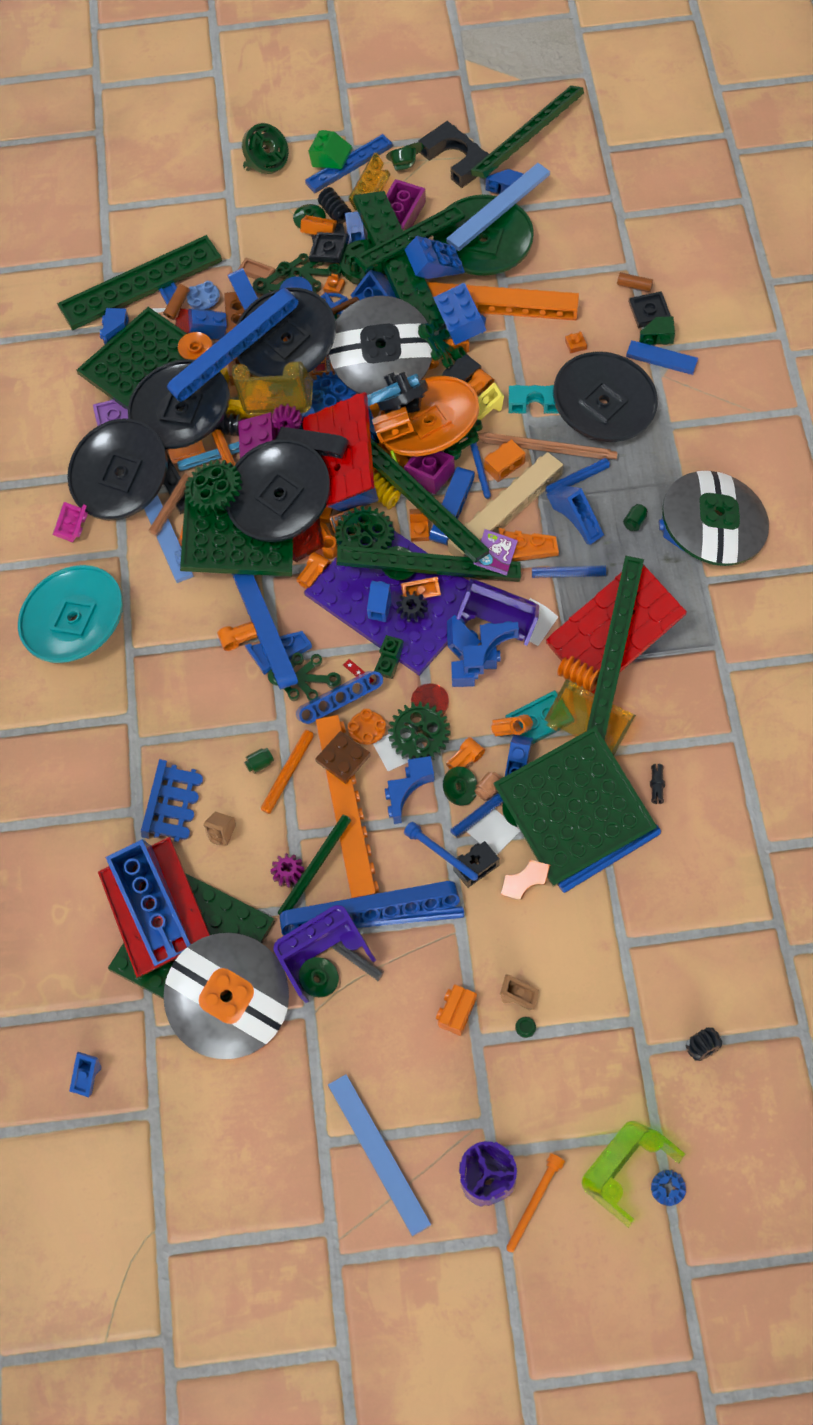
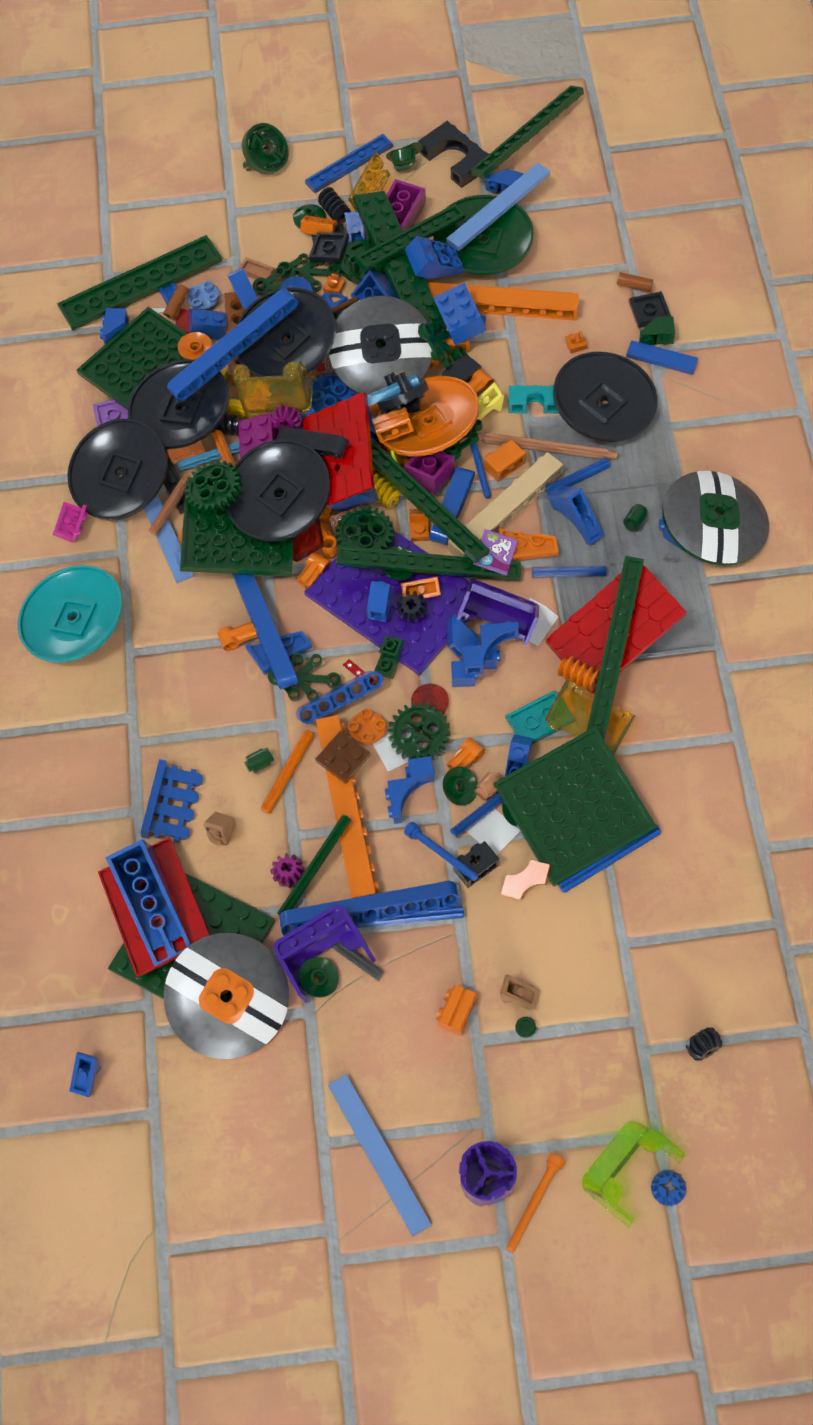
green slope [308,130,353,169] -> none
orange piece [491,714,533,736] -> none
black pin [650,764,665,804] -> none

